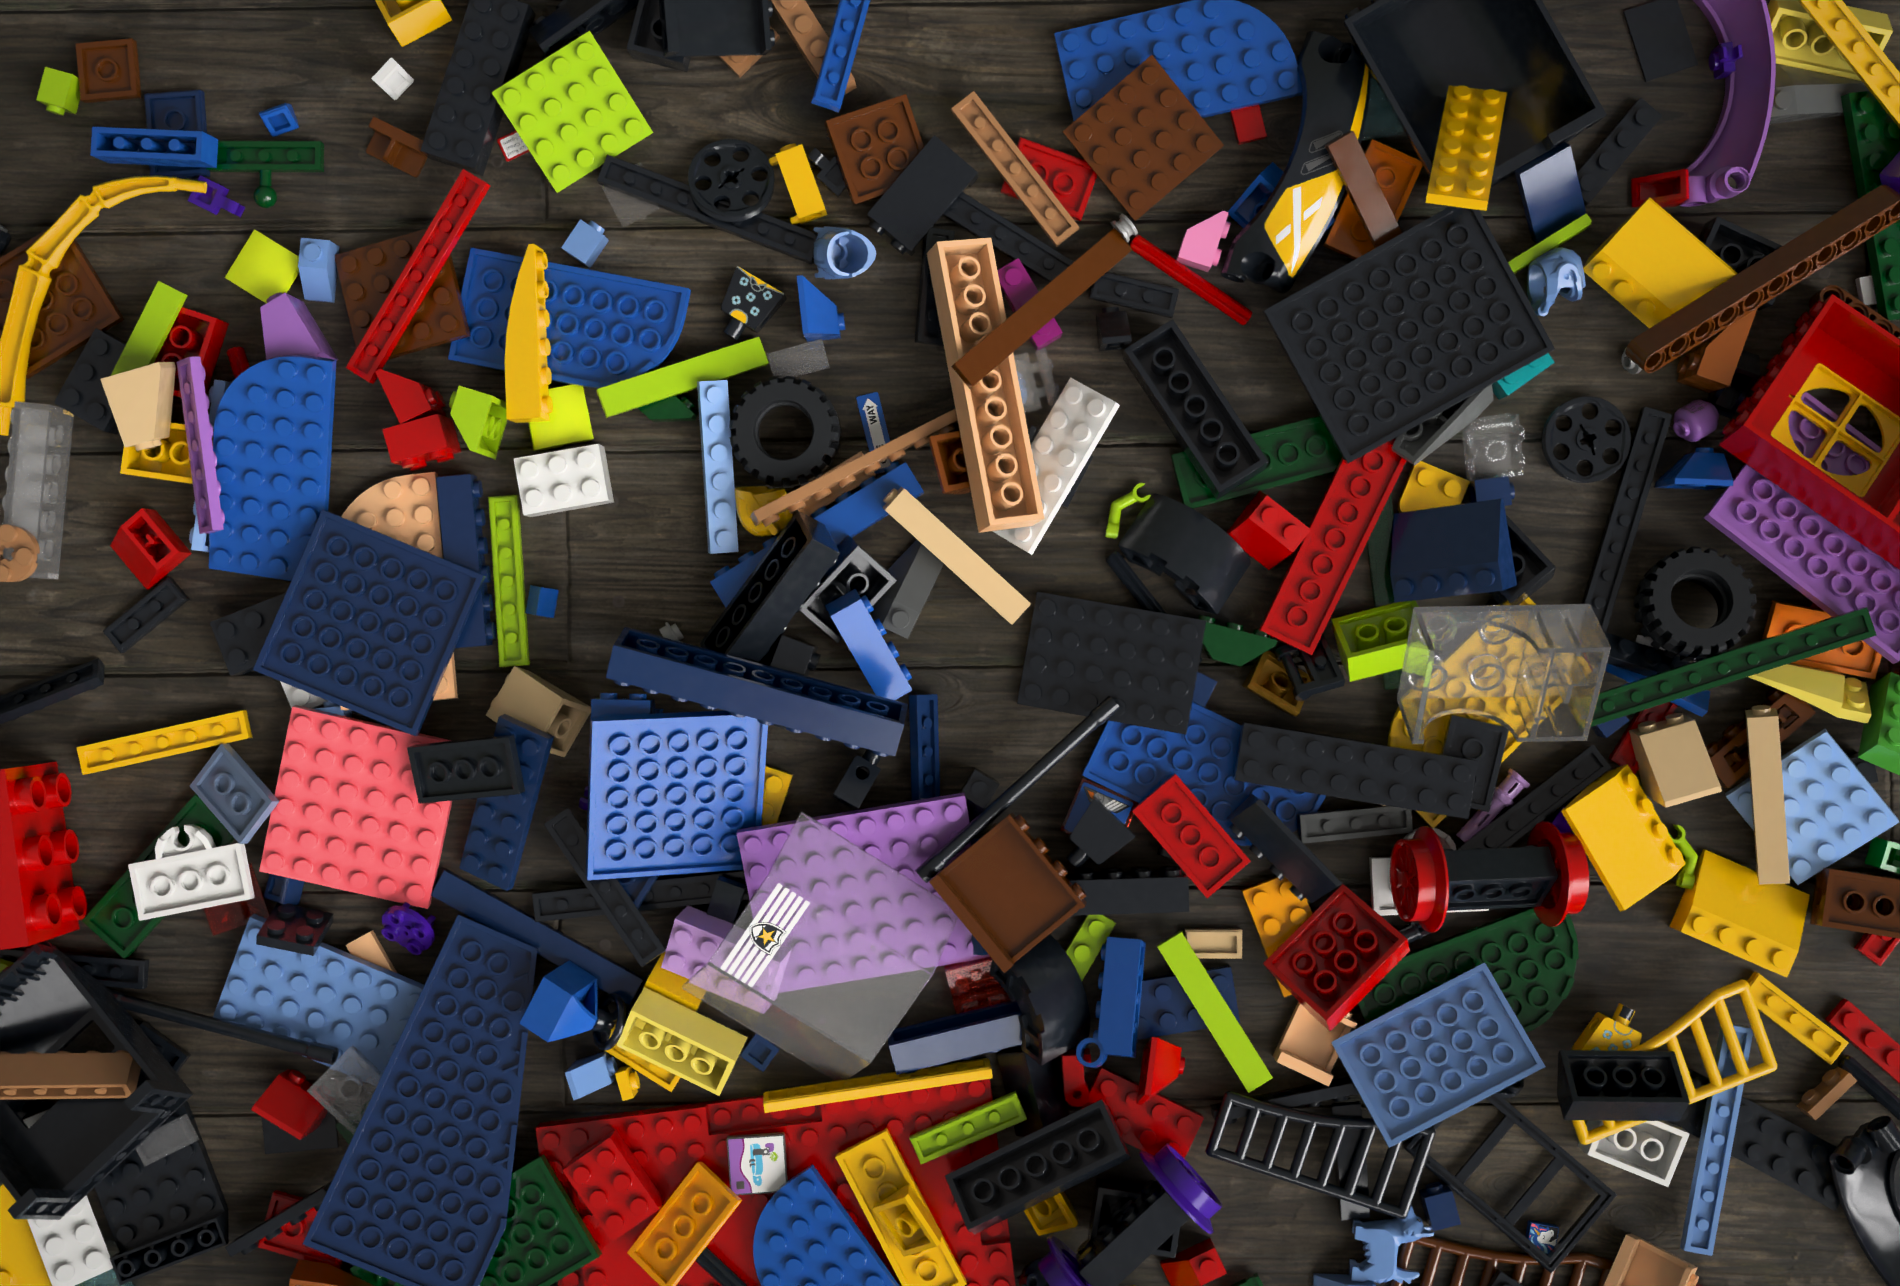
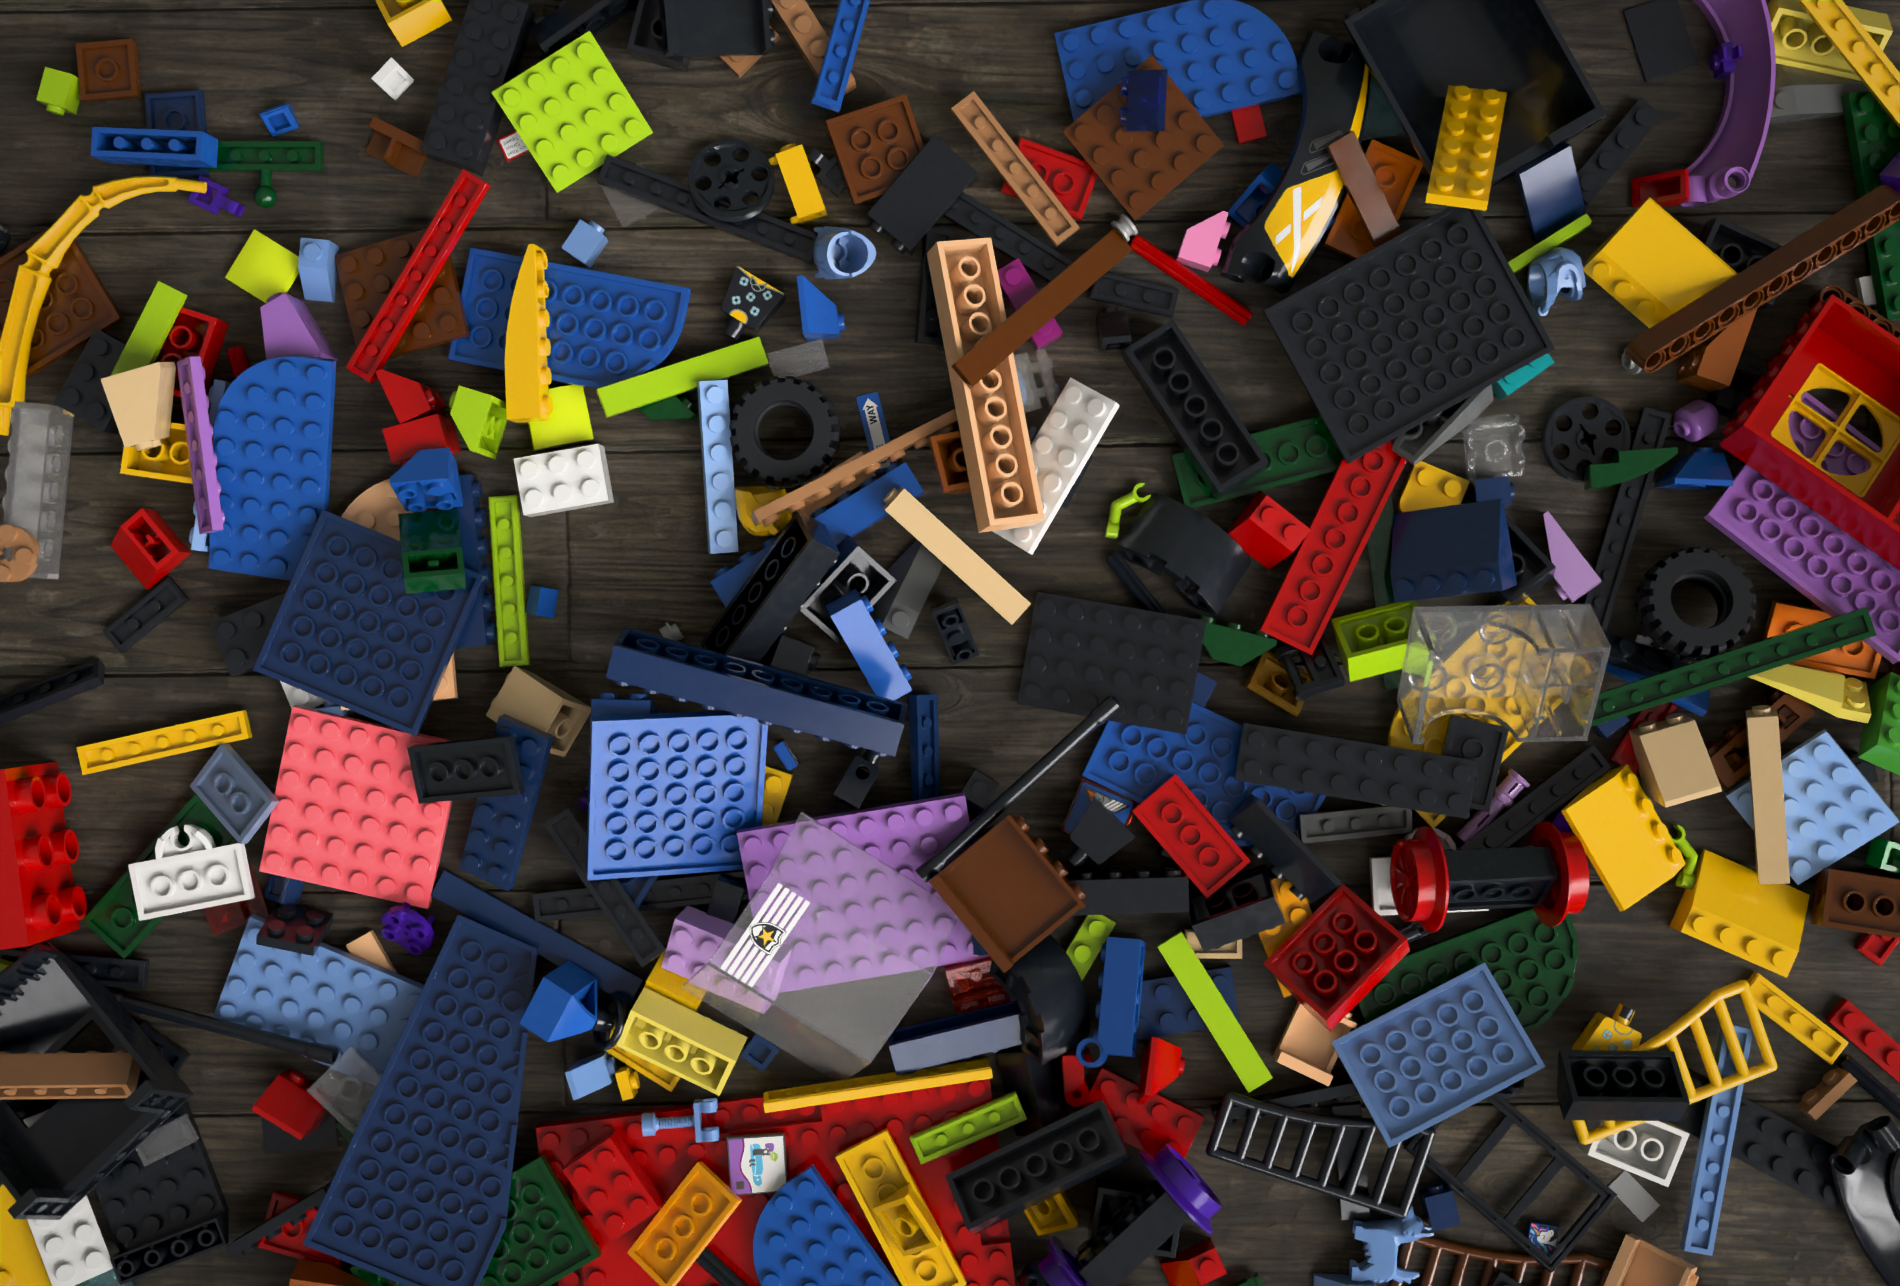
none -> blue slope [390,448,463,512]
none -> dark green slope [398,509,466,594]
none -> medium blue bar [642,1098,720,1143]
none -> blue tile [774,740,800,771]
none -> black slope [930,597,979,665]
none -> clear blue slope [1119,70,1167,133]
none -> black slope [1189,864,1286,952]
none -> lavender slope [1543,511,1601,603]
none -> dark green slope [1583,447,1678,490]
none -> light grey sticker [1608,1170,1660,1222]

